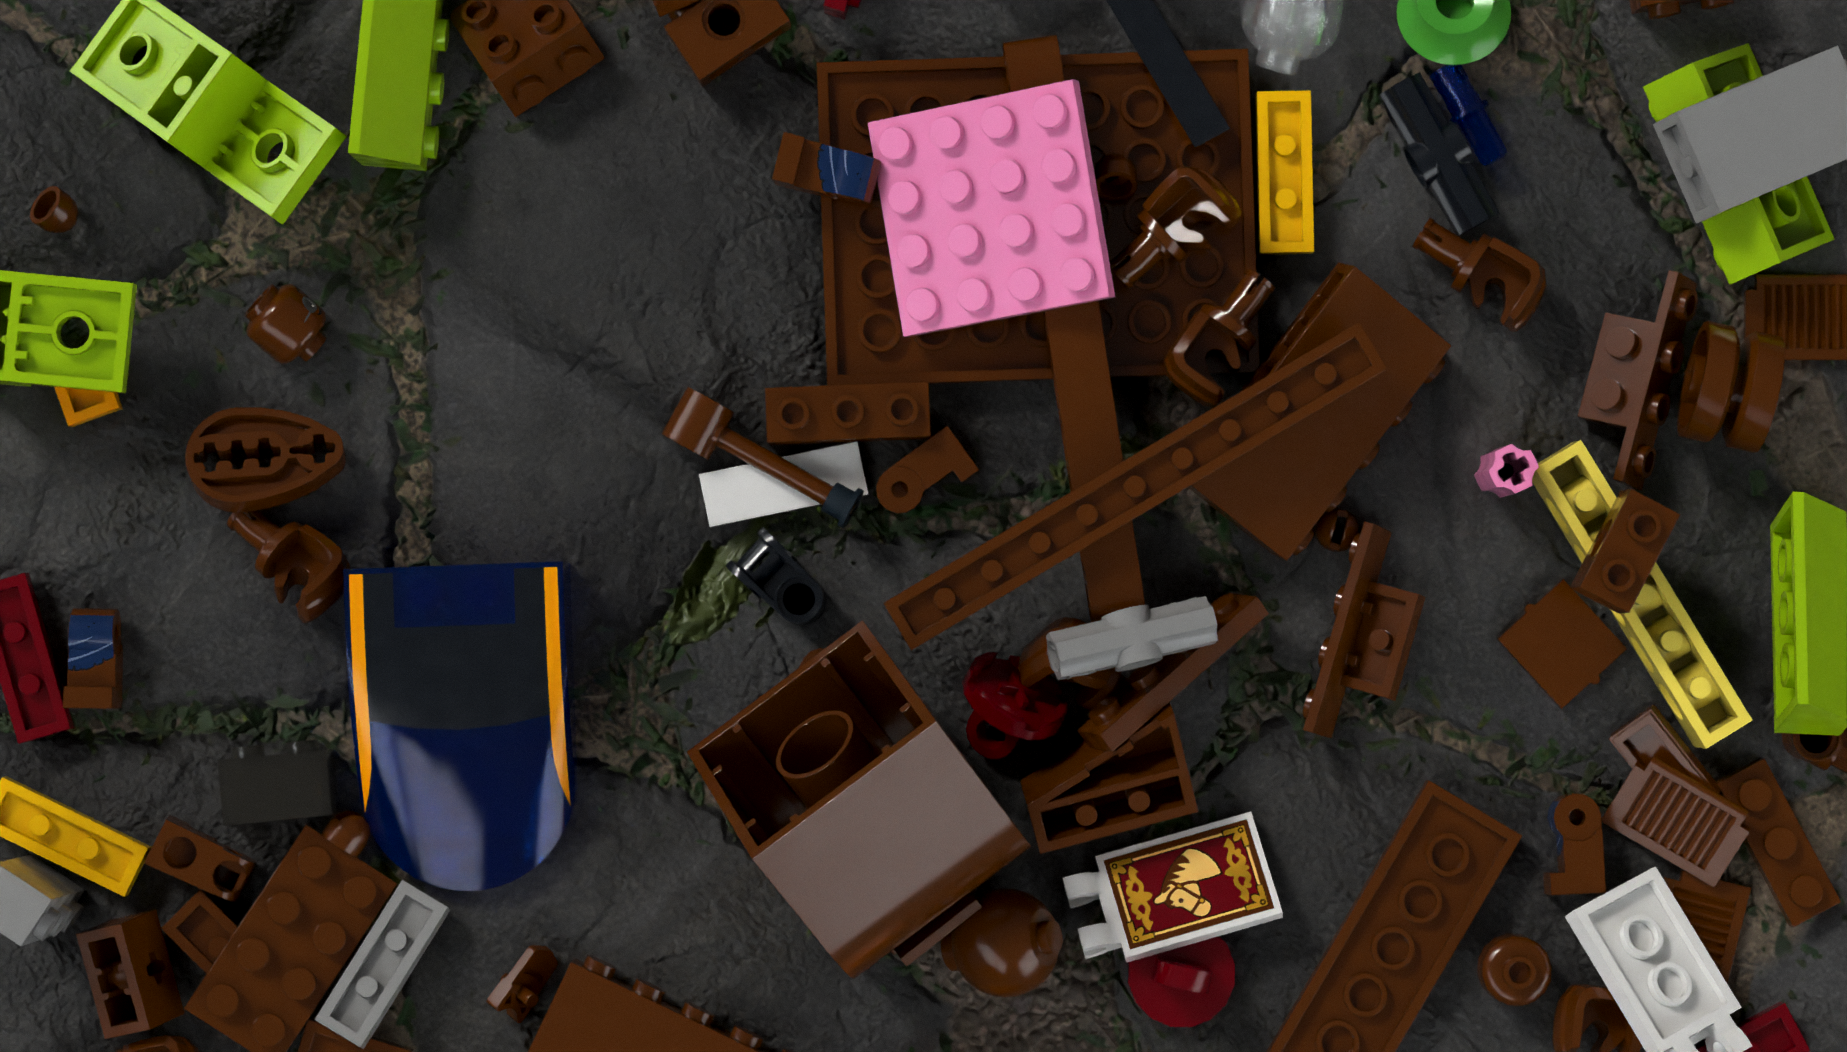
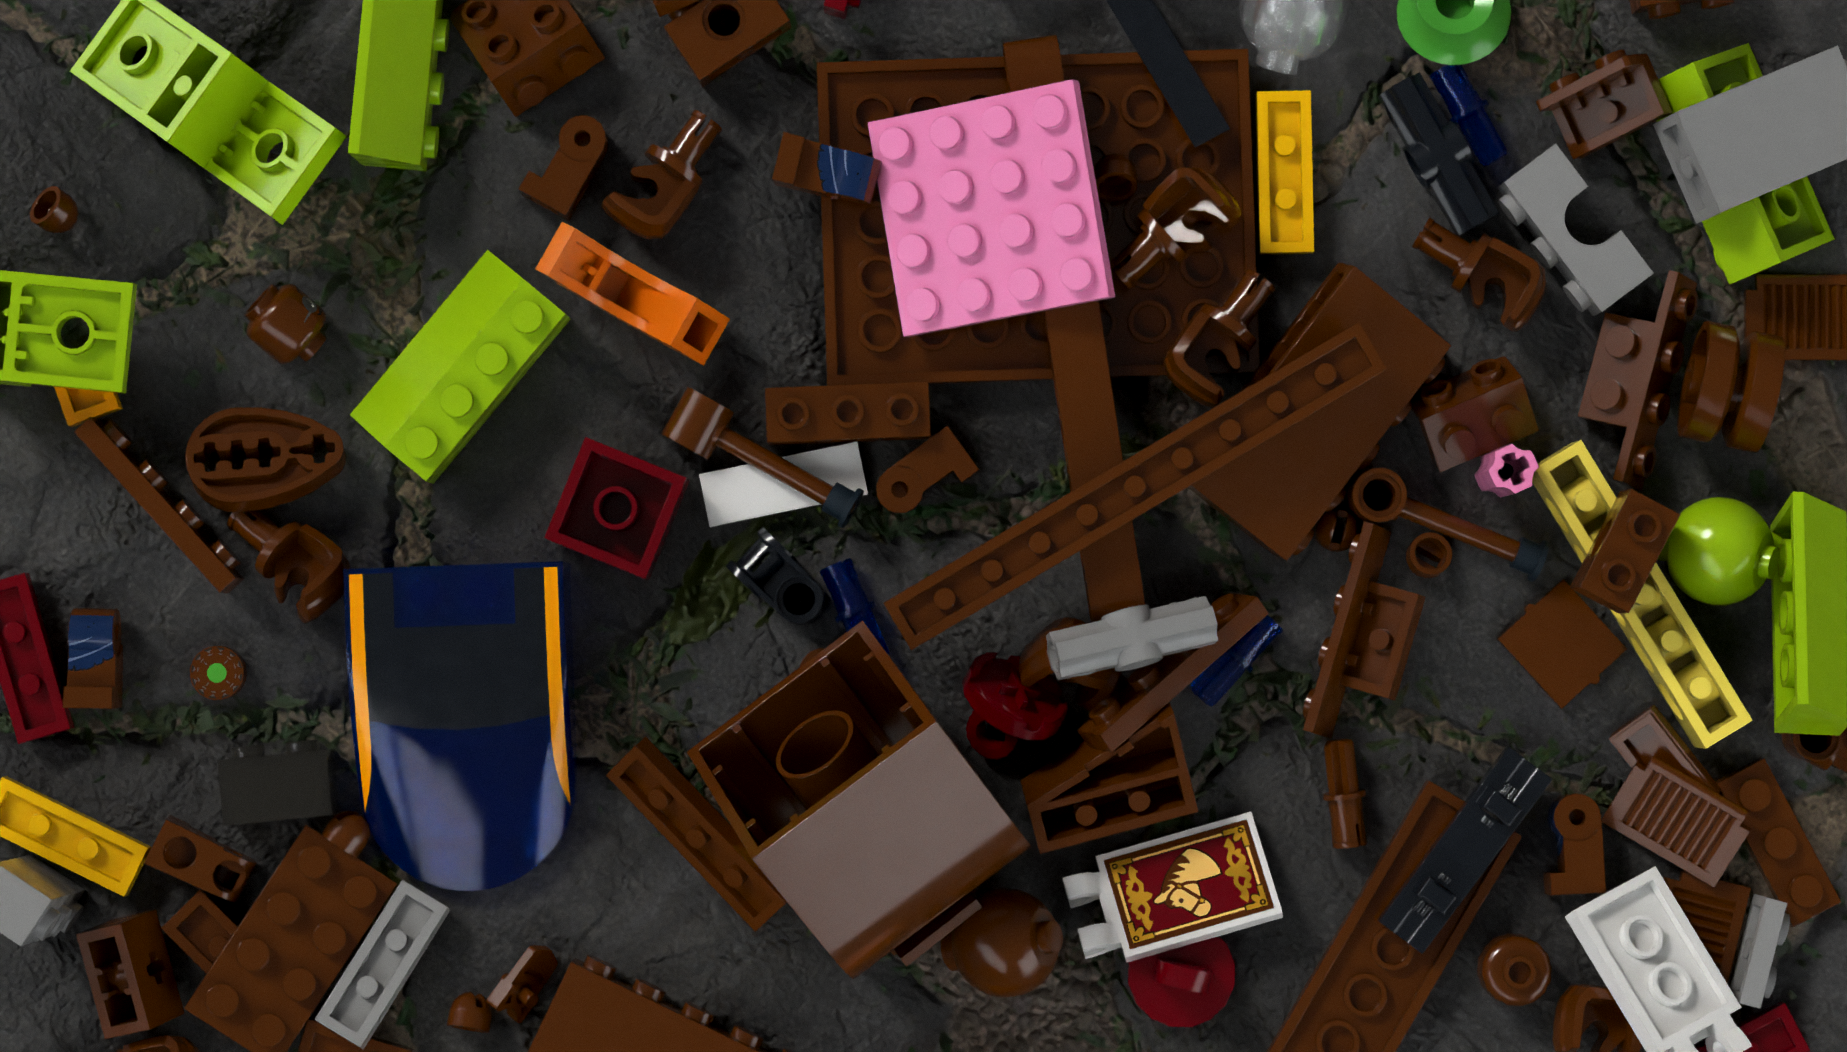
none -> reddish brown plate [74,417,244,593]
none -> reddish brown tile [190,646,247,700]
none -> lime slope [350,250,571,484]
none -> reddish brown hinge [447,992,492,1033]
none -> reddish brown leg [519,115,608,222]
none -> orange arch [535,222,730,366]
none -> dark red brick [544,437,690,580]
none -> reddish brown piece [601,110,722,239]
none -> reddish brown plate [606,736,787,932]
none -> clear blue axle [820,558,889,654]
none -> clear blue axle [1190,615,1283,707]
none -> reddish brown axle [1323,739,1367,849]
none -> reddish brown piece [1345,468,1550,582]
none -> black hinge [1377,746,1553,954]
none -> reddish brown hinge [1406,532,1452,578]
none -> reddish brown bracket [1410,356,1539,472]
none -> light grey arch [1497,143,1654,316]
none -> reddish brown bracket [1536,49,1673,159]
none -> lime brick [1657,497,1780,605]
none -> light grey plate [1730,894,1790,1009]

